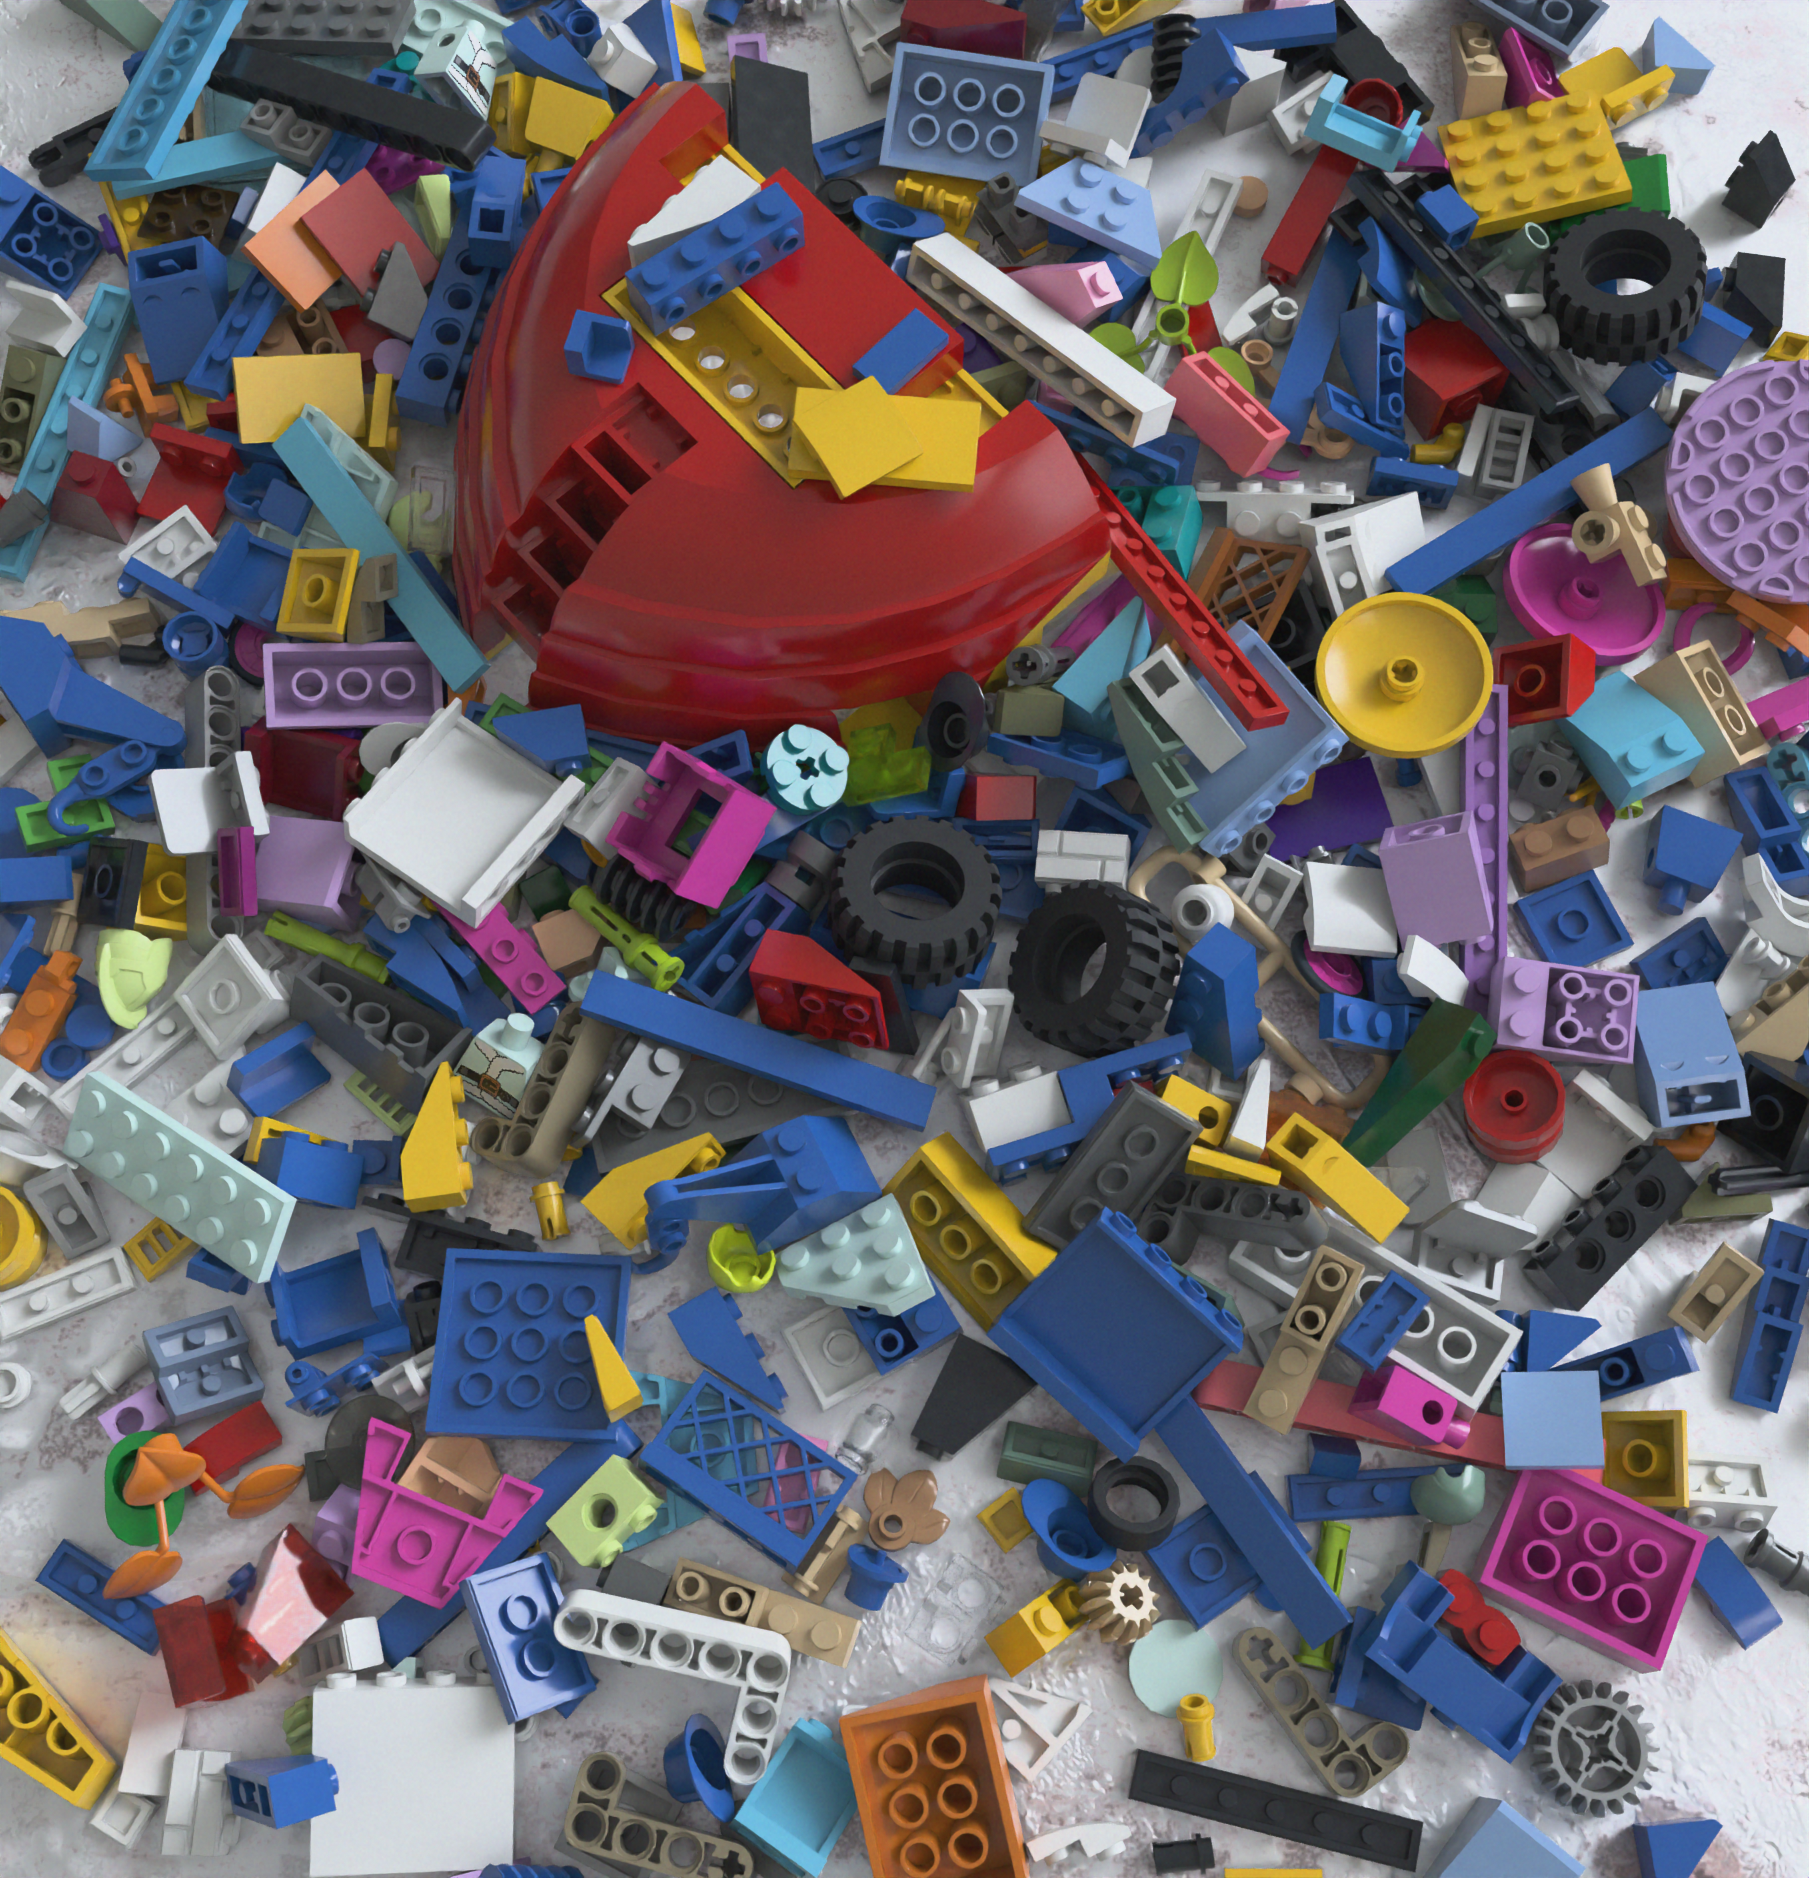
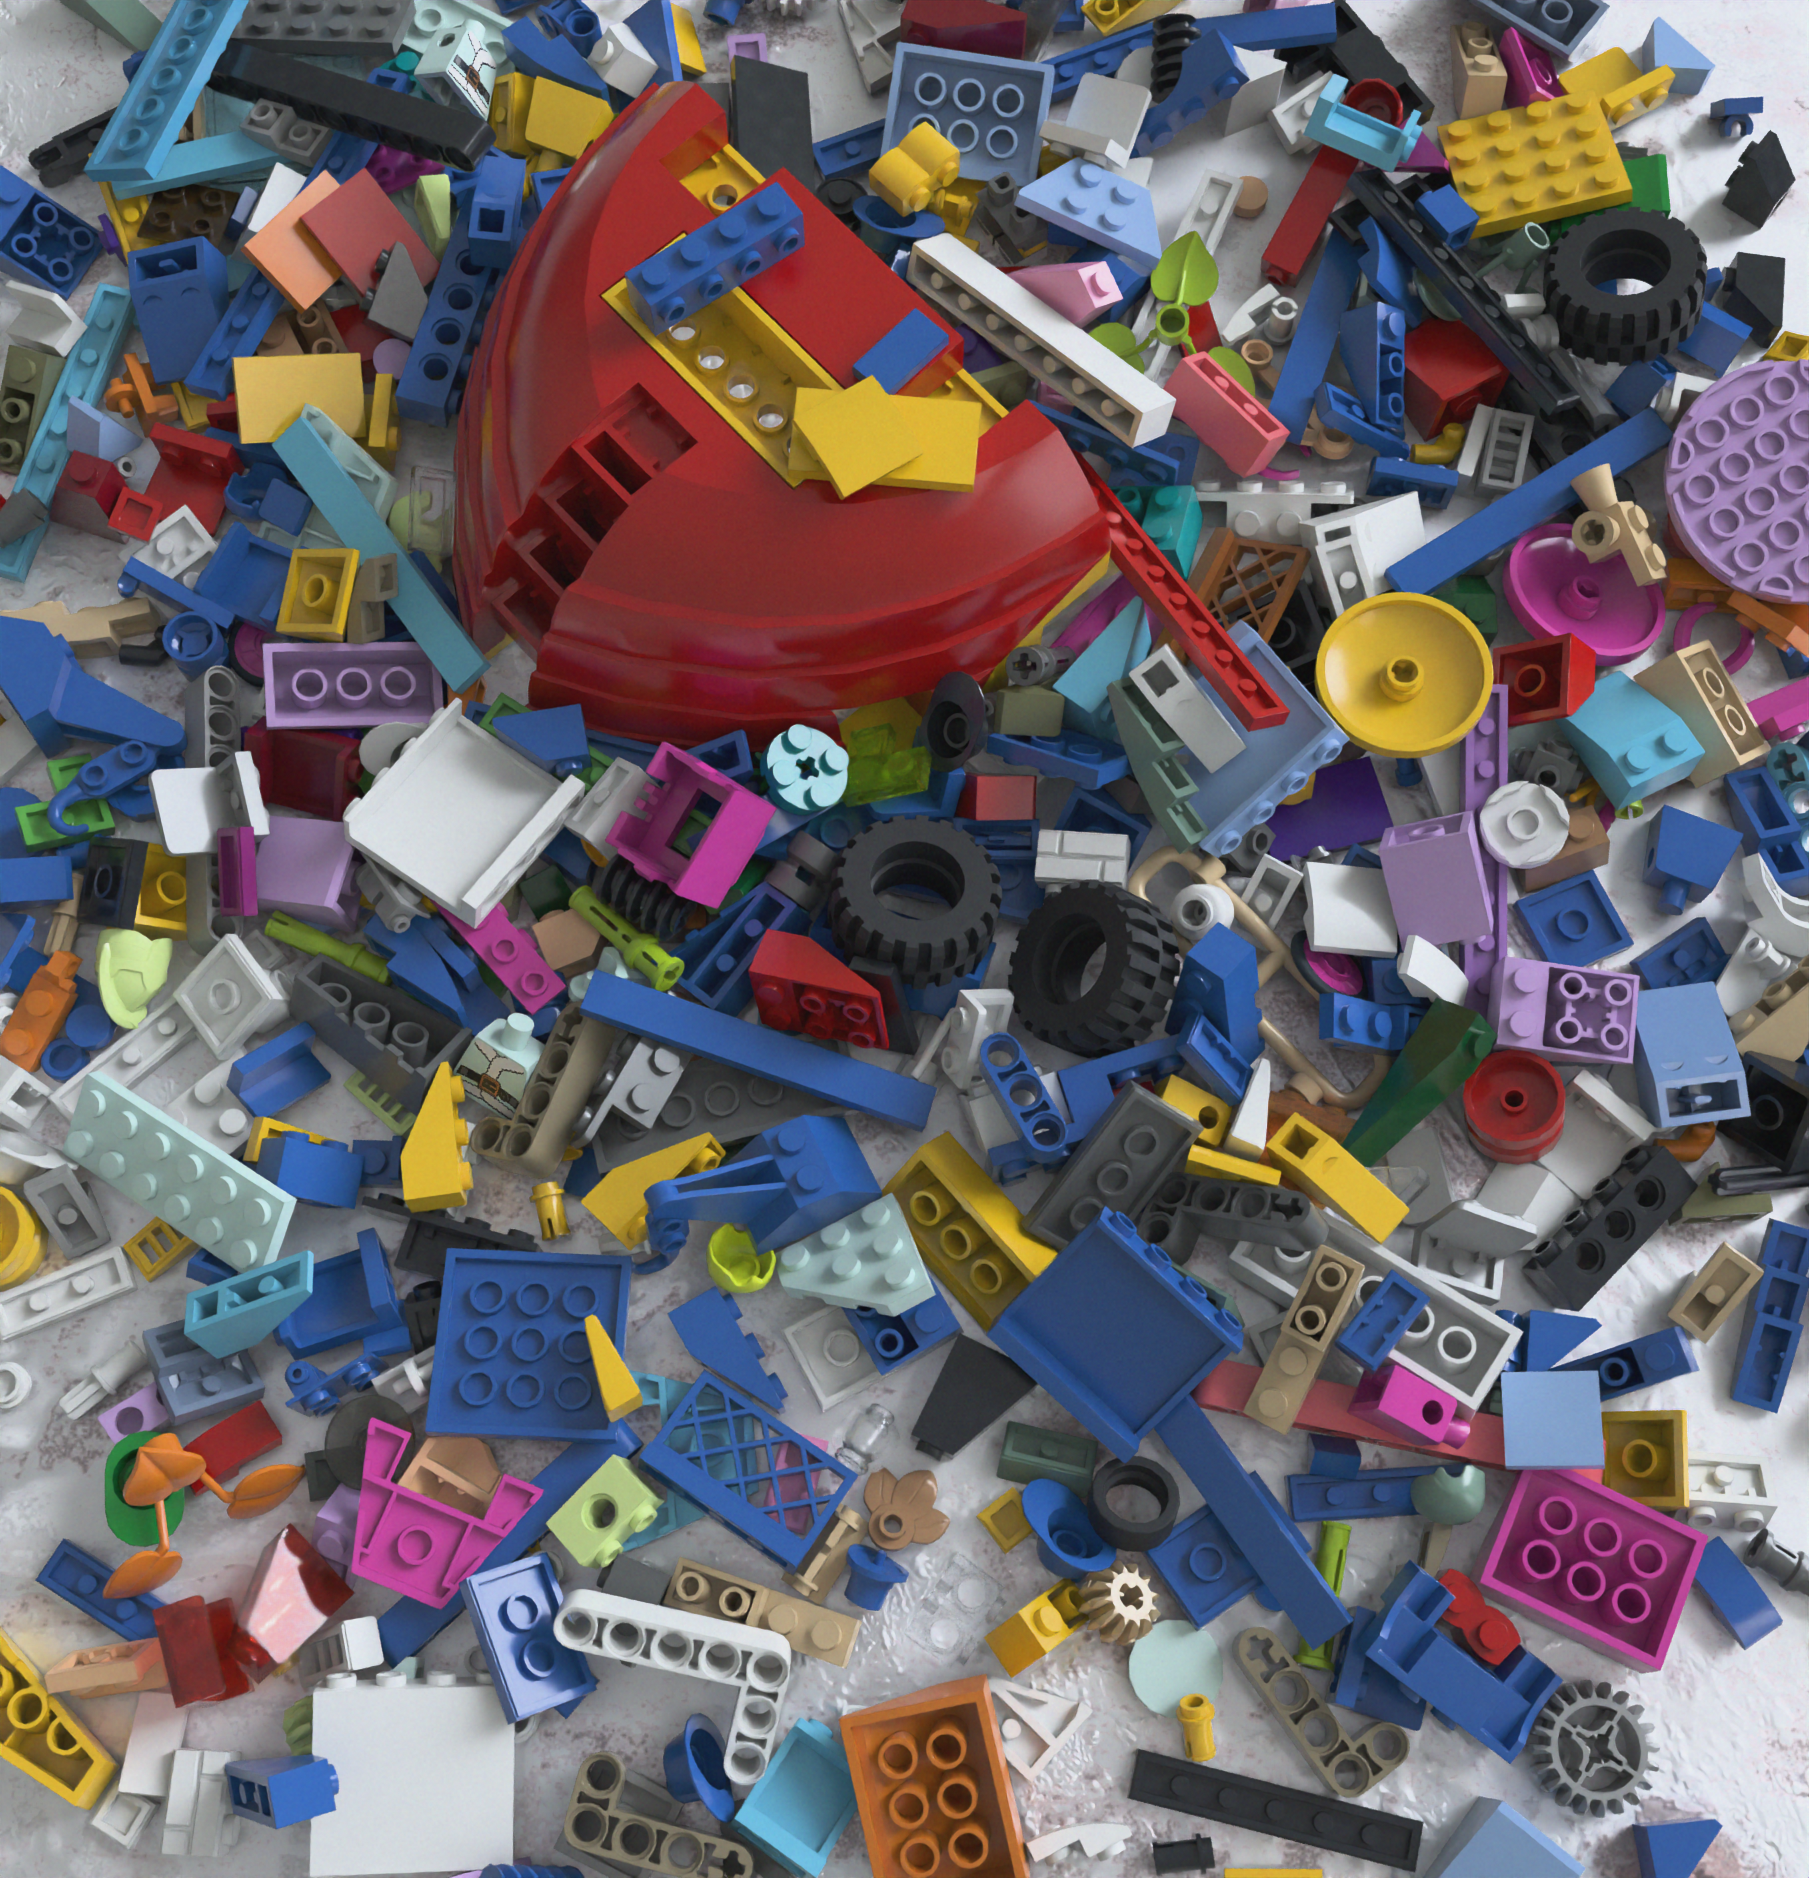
blue plate [224,1561,272,1607] -> none
blue panel [564,309,635,384] -> none
white slope [627,154,761,268] -> none
none -> light nougat bracket [44,1637,170,1699]
none -> red tile [107,486,165,545]
none -> medium azure slope [184,1250,314,1359]
none -> yellow brick [869,122,960,217]
none -> blue beam [979,1032,1068,1163]
none -> blue plate [1174,1011,1254,1107]
none -> white tile [1479,781,1570,869]
none -> blue tile [1710,96,1764,138]

